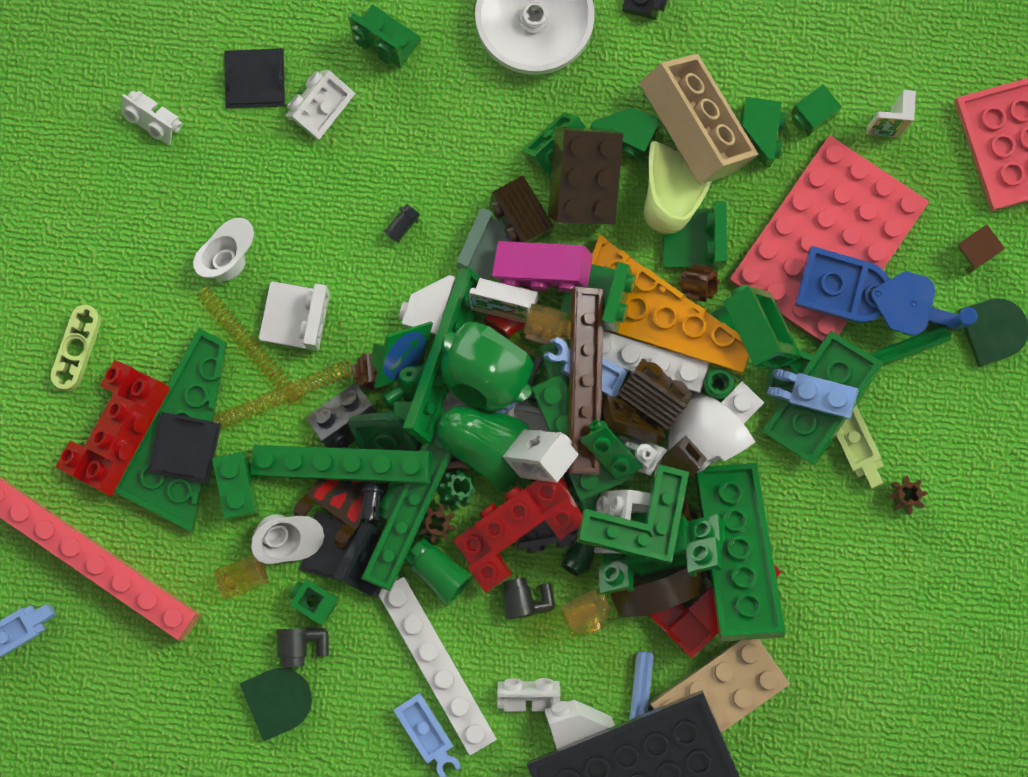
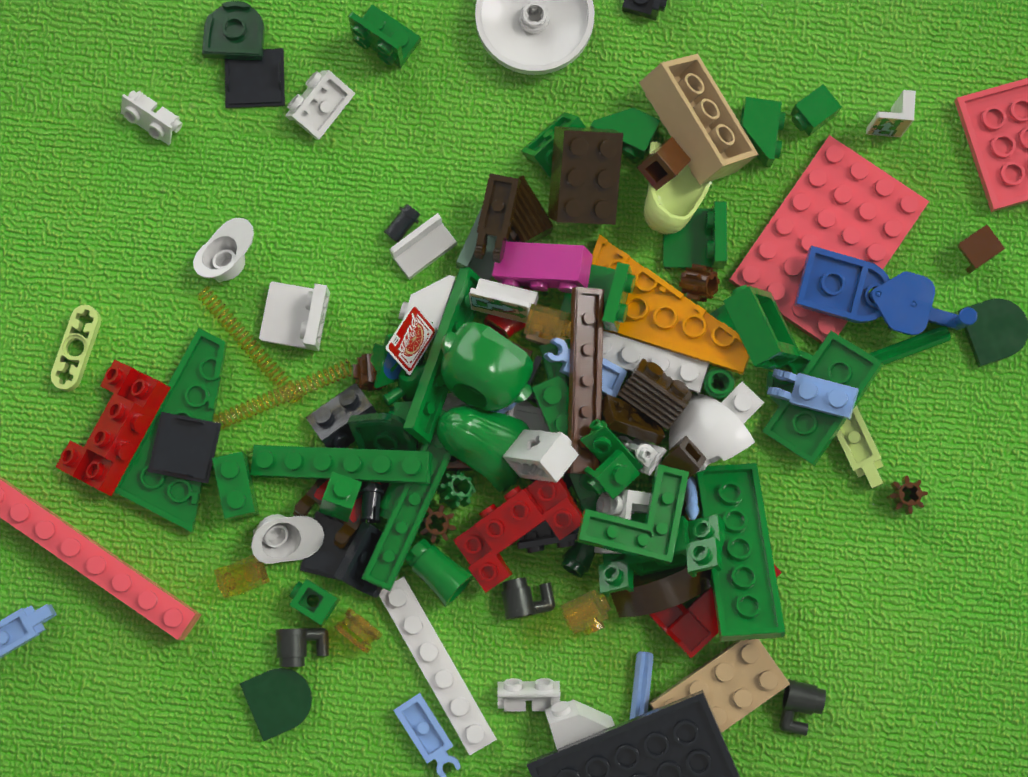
none -> dark green tile [202,1,265,60]
none -> green brick [319,472,362,522]
none -> clear yellow wheel [334,607,383,654]
none -> sticker [386,303,438,375]
none -> white panel [389,213,457,280]
none -> dark brown hinge [474,173,521,263]
none -> green bracket [583,449,640,500]
none -> reddish brown brick [637,137,691,191]
none -> light blue piece [685,476,699,520]
none -> pearl dark grey piece [779,679,826,736]

